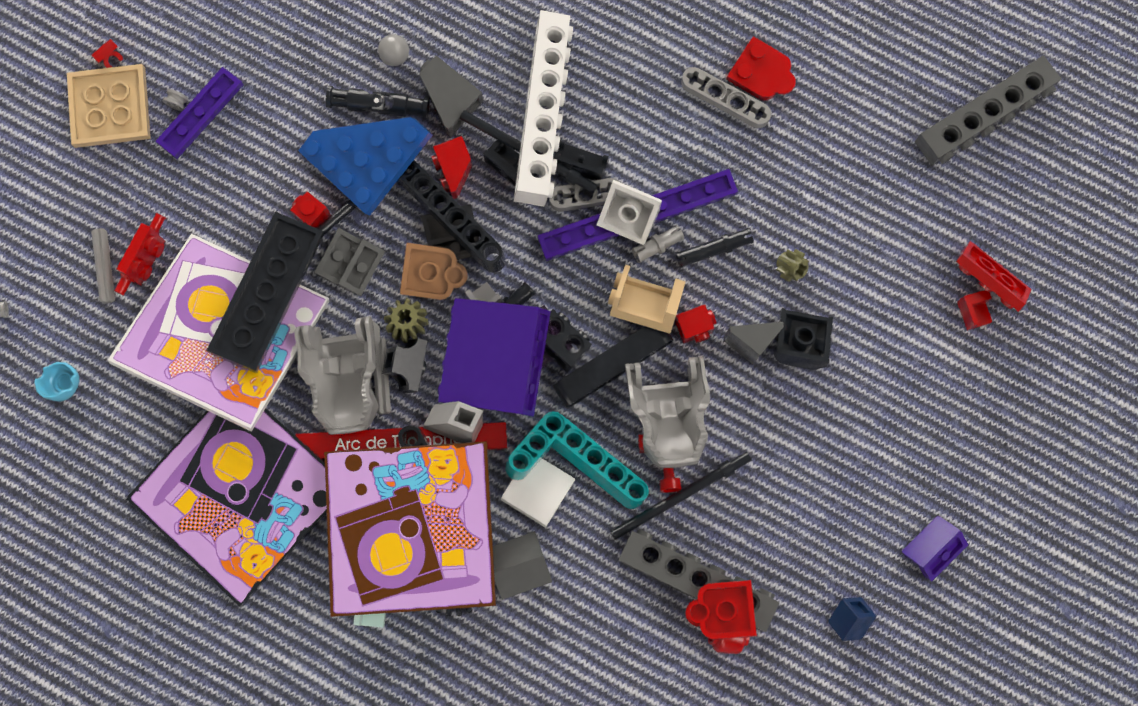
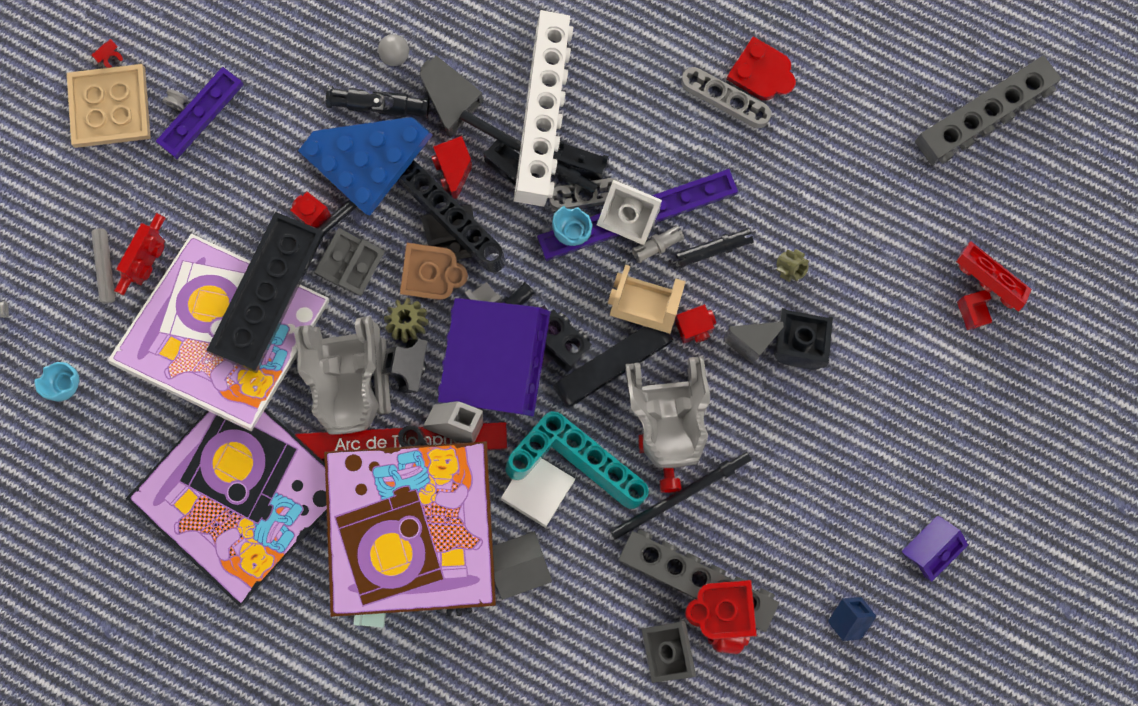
none -> medium azure hair [552,206,592,246]
none -> dark grey slope [642,621,696,683]

